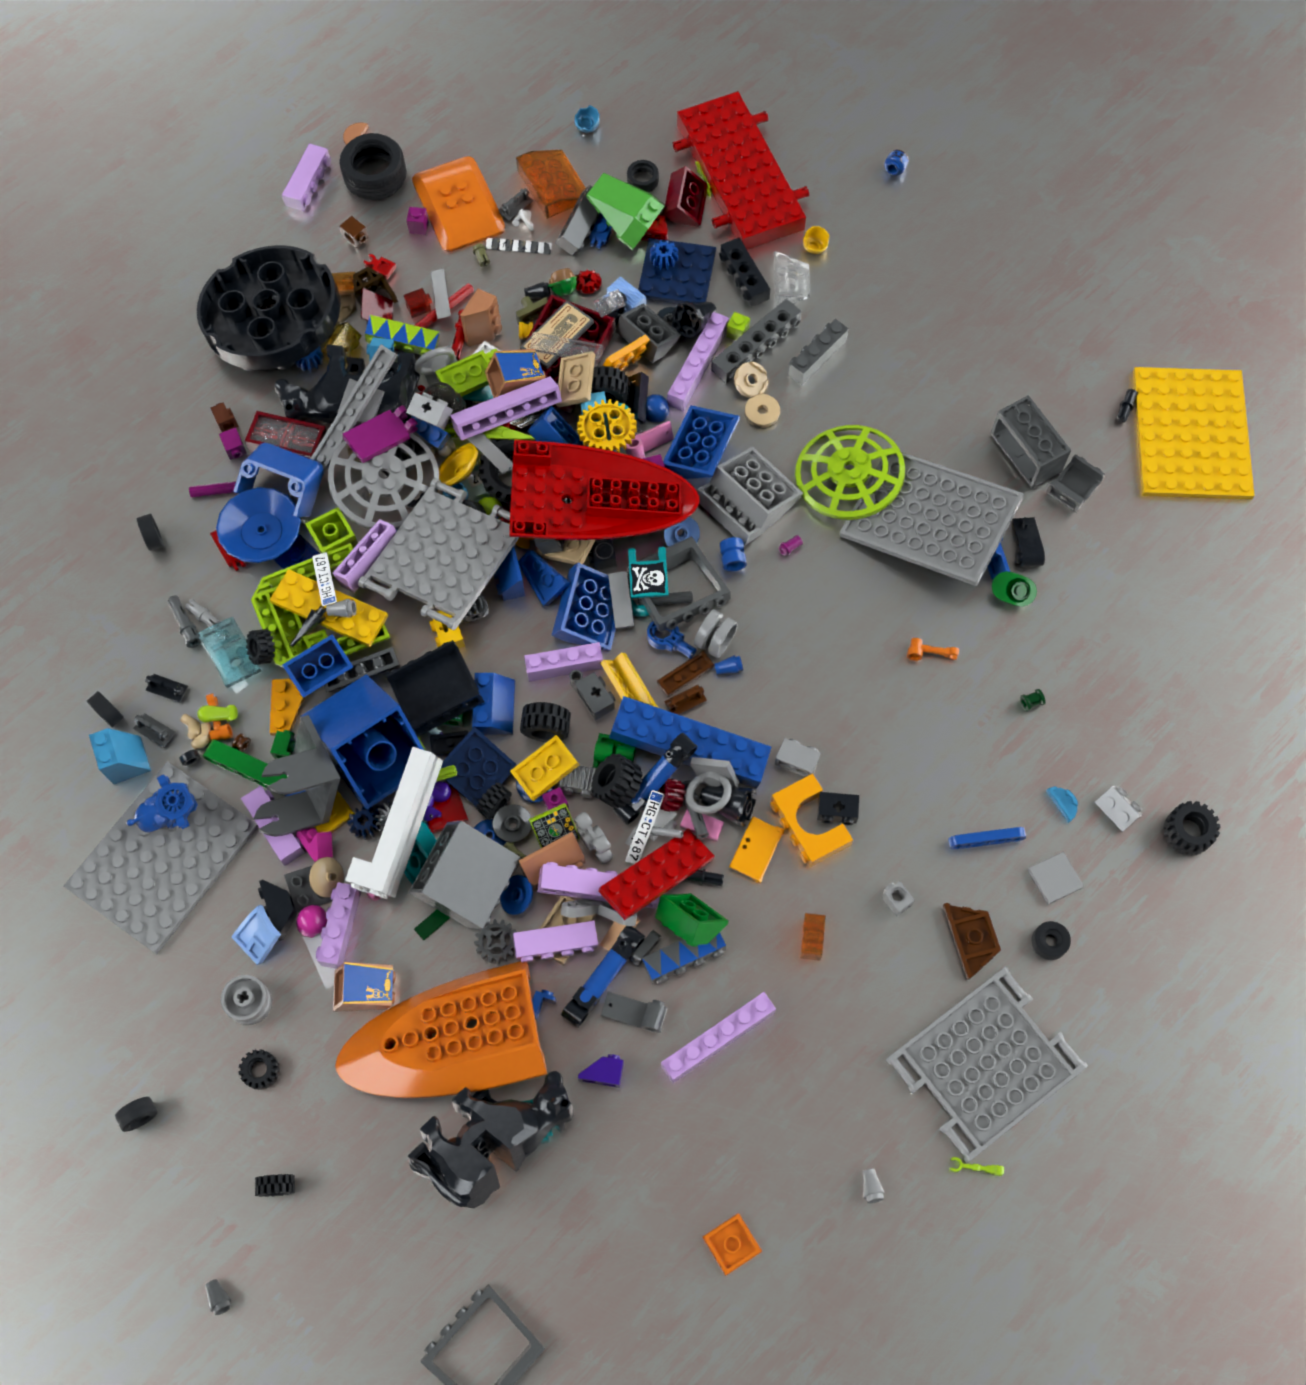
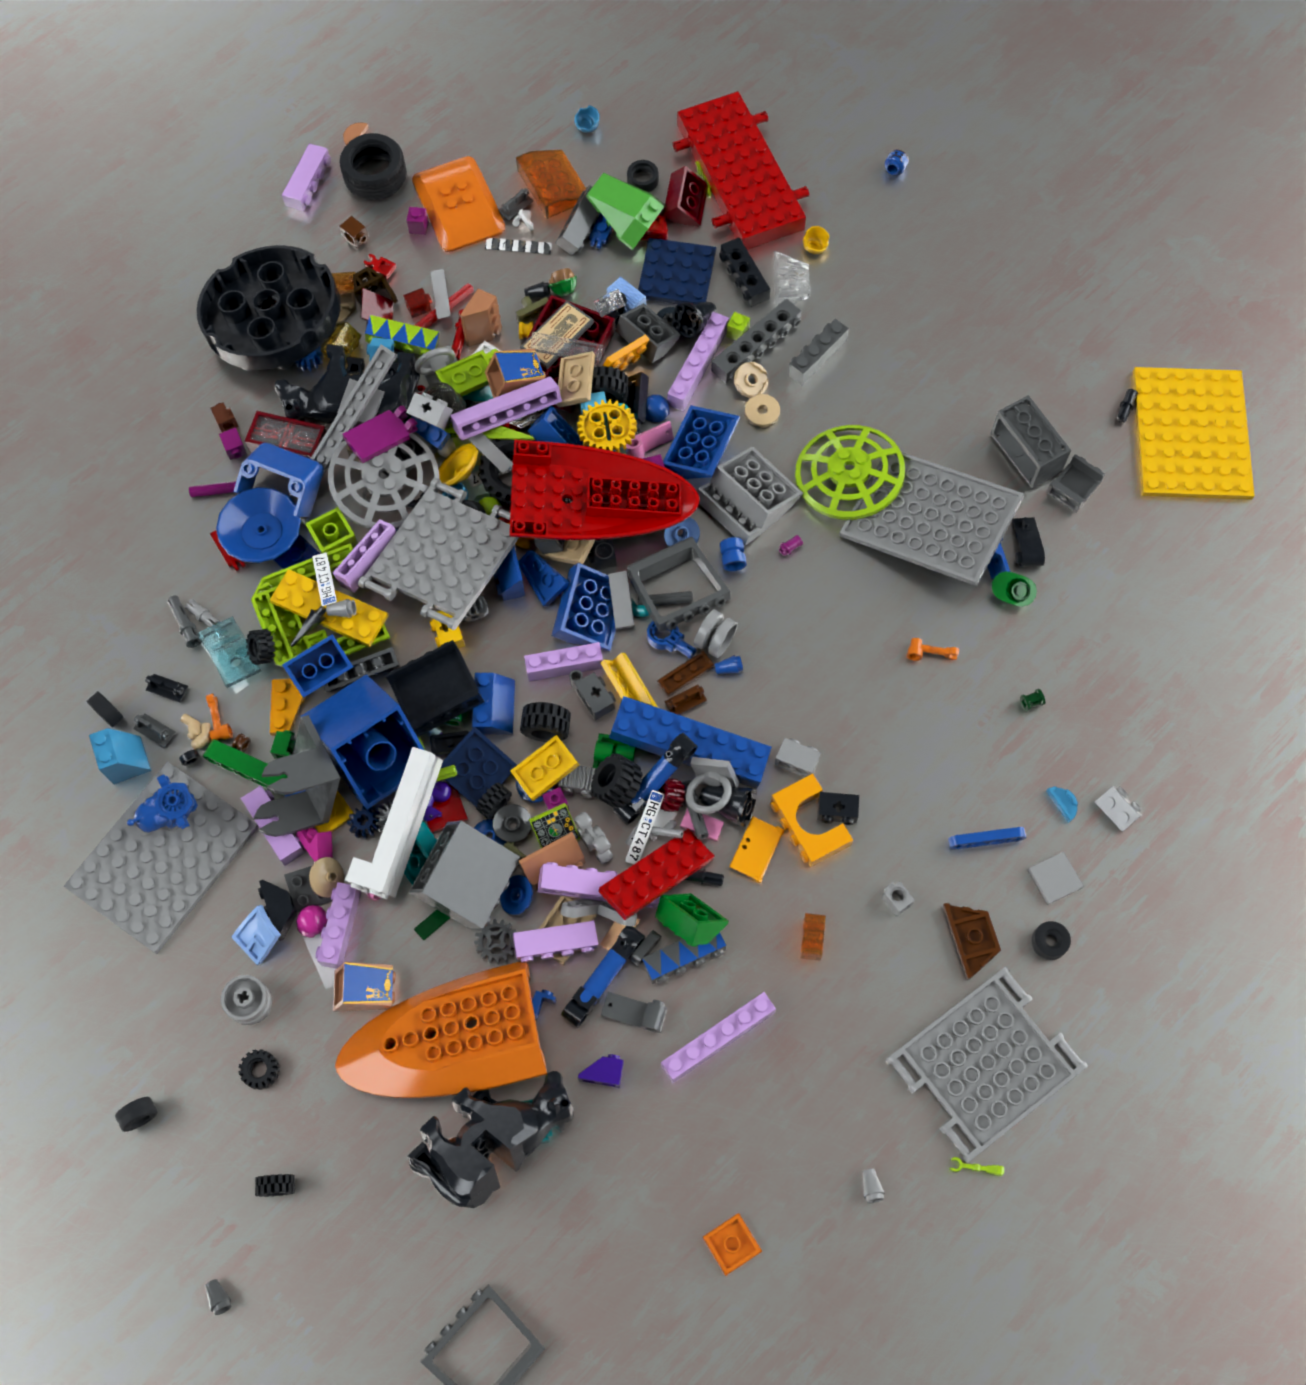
black tyre [137,514,164,551] -> none
lime piece [197,705,238,723] -> none
olive pin [473,243,490,267] -> none
red gear [575,269,602,294] -> none
flag [628,547,669,598] -> none
blue gear [650,239,678,270] -> none
black tyre [1163,801,1221,856] -> none

